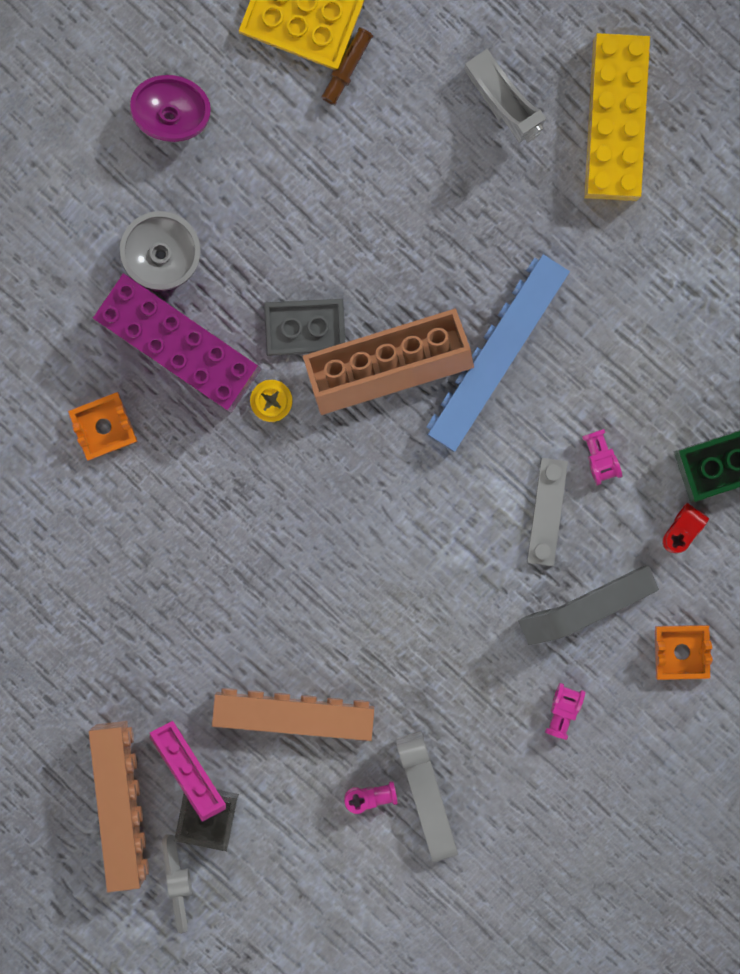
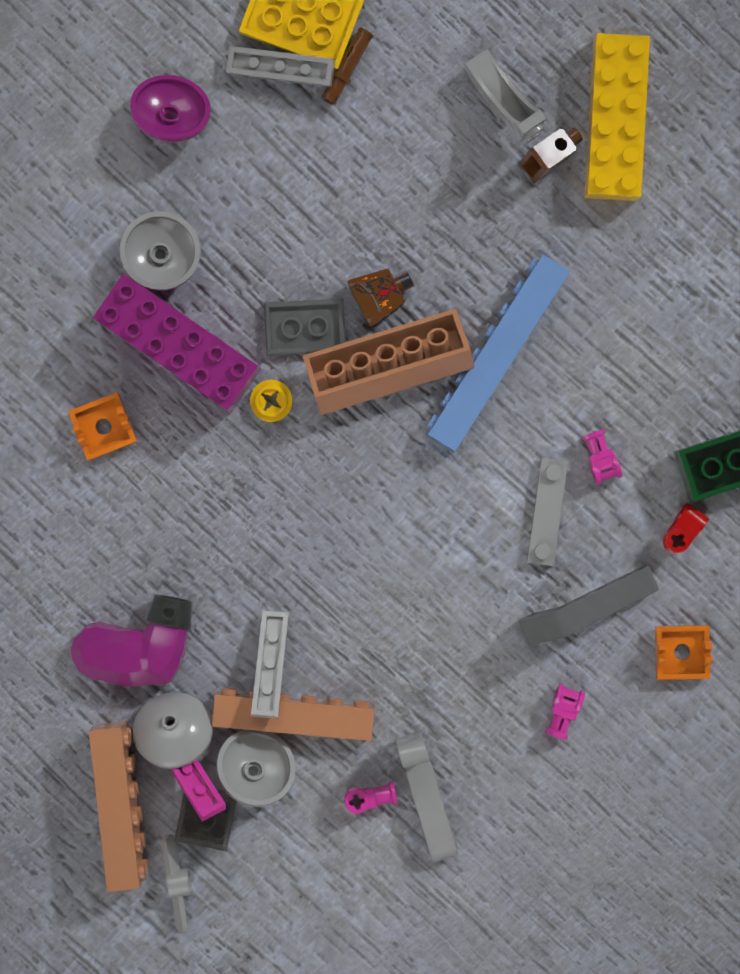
none -> magenta piece [71,595,192,686]
none -> light grey dish [133,692,213,769]
none -> light grey dish [216,730,296,807]
none -> light grey plate [226,46,335,87]
none -> light grey plate [251,610,289,719]
none -> reddish brown torso [347,268,414,328]
none -> reddish brown torso [519,128,583,184]

